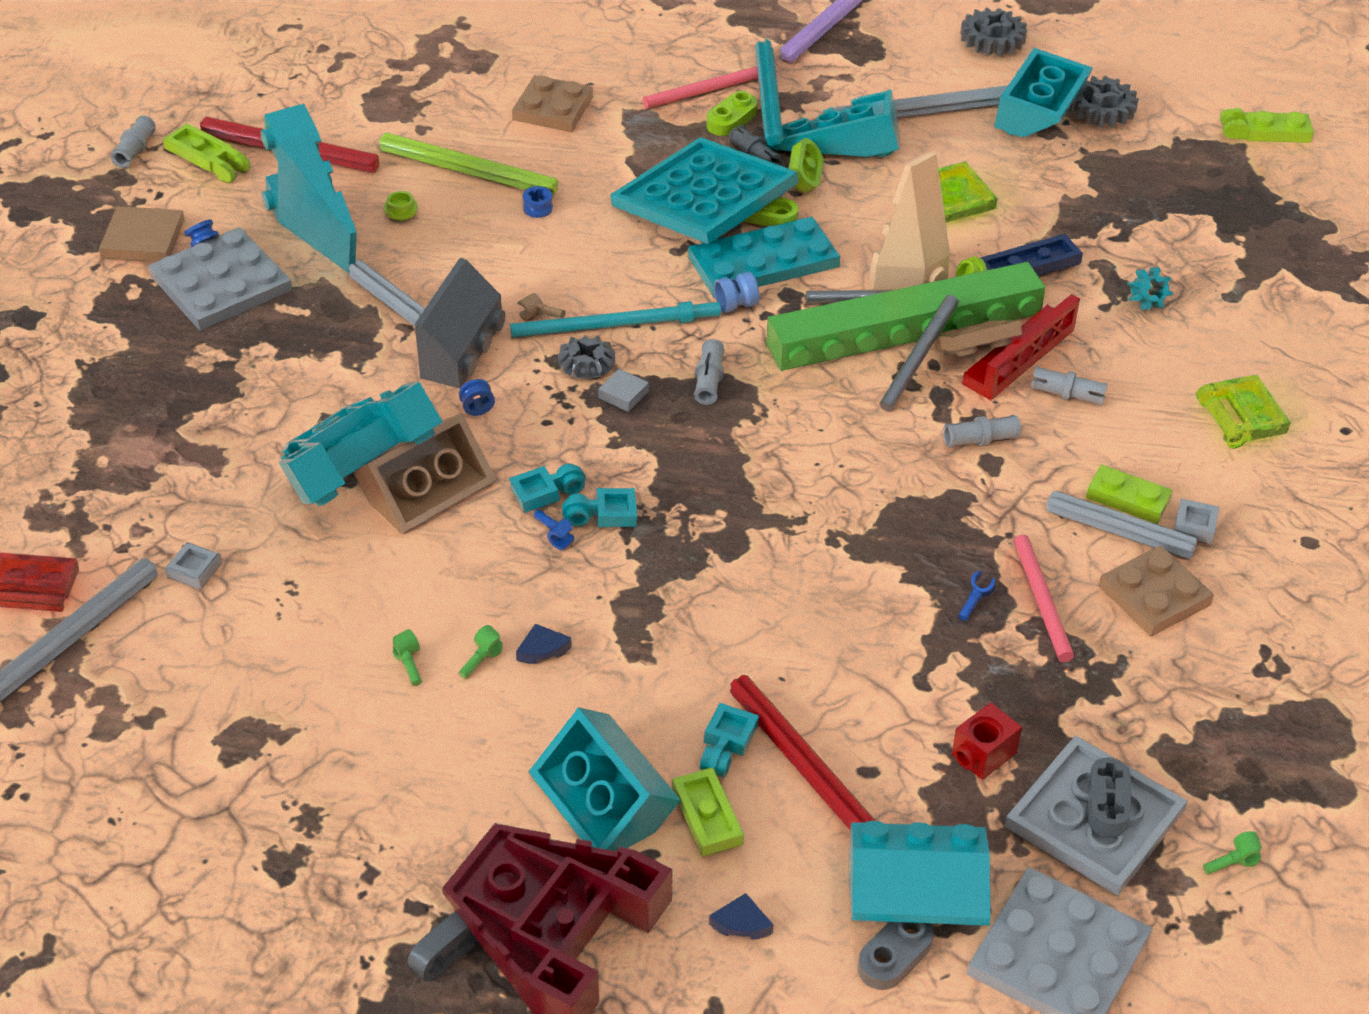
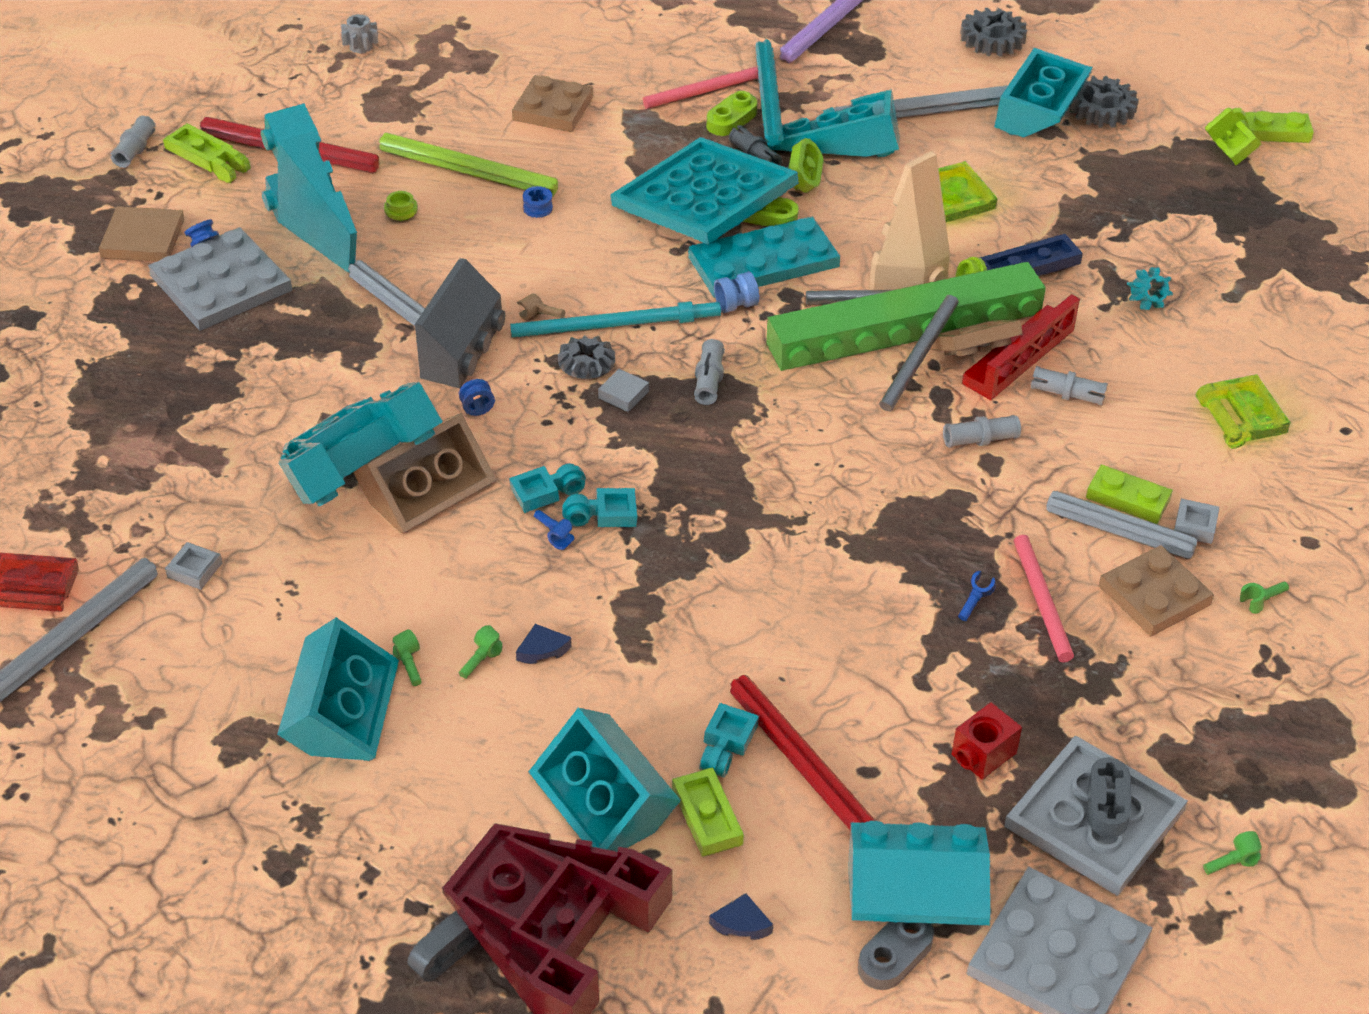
none -> teal slope [277,617,399,761]
none -> light grey gear [341,14,378,53]
none -> lime bracket [1204,107,1262,166]
none -> bright green hand [1240,581,1289,614]

